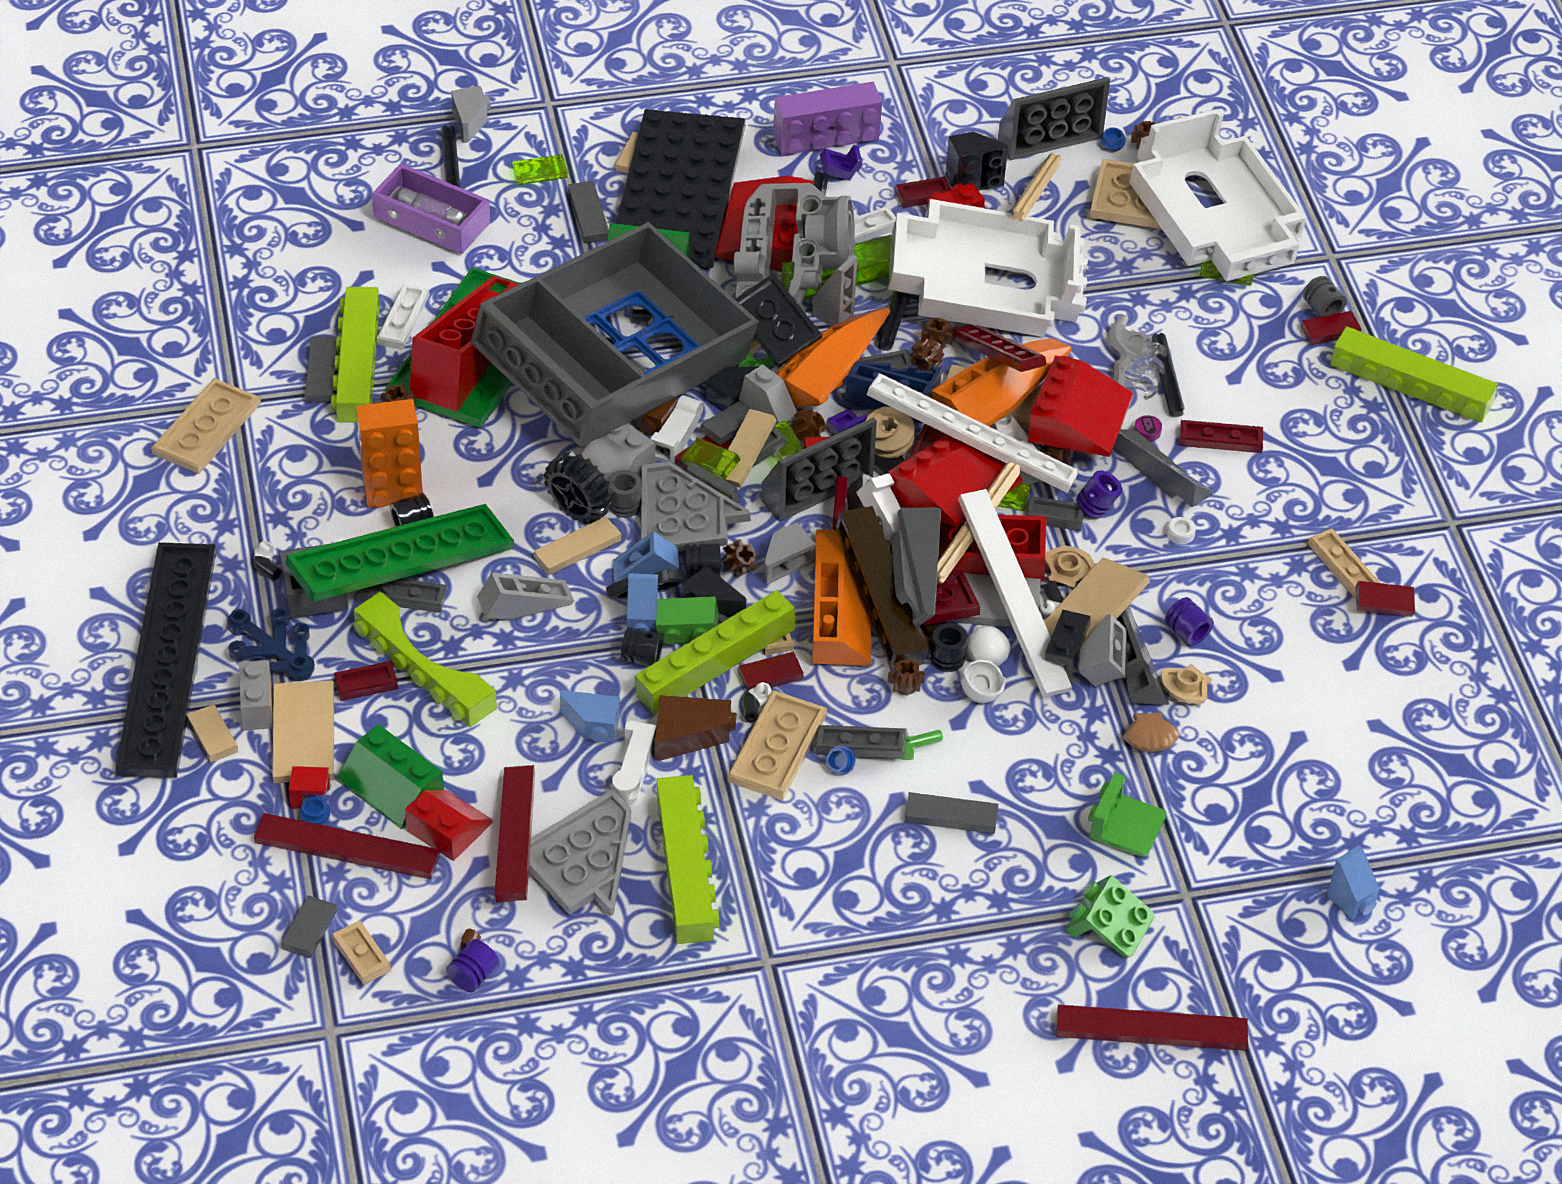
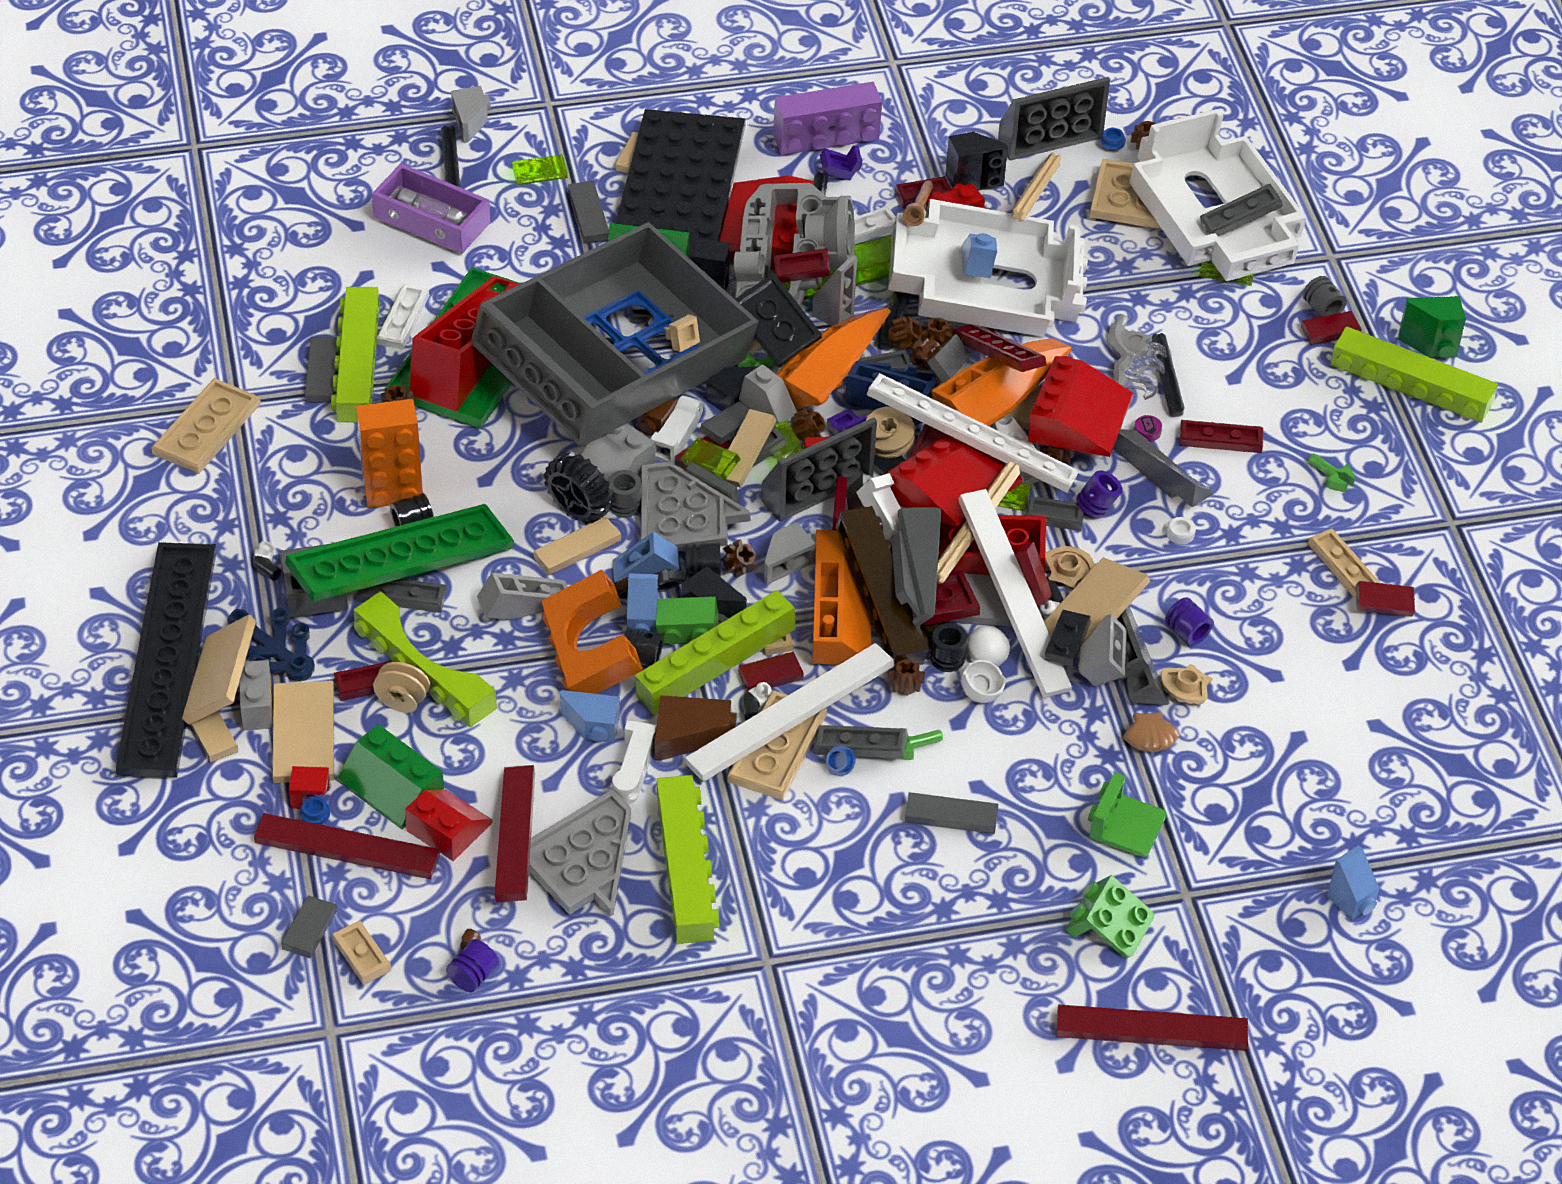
none -> tan tile [182,614,256,725]
none -> tan piece [373,662,430,713]
none -> orange arch [541,569,643,694]
none -> tan tile [664,314,700,352]
none -> white tile [685,643,894,782]
none -> black brick [689,239,730,292]
none -> dark red tile [774,248,831,283]
none -> reddish brown gear [889,316,922,350]
none -> medium nougat piece [903,180,933,226]
none -> dark grey tile [927,334,972,383]
none -> medium blue slope [962,233,997,278]
none -> dark red tile [1017,542,1052,606]
none -> dark grey tile [1200,184,1283,236]
none -> bright green bar [1308,453,1355,492]
none -> green slope [1398,296,1466,358]

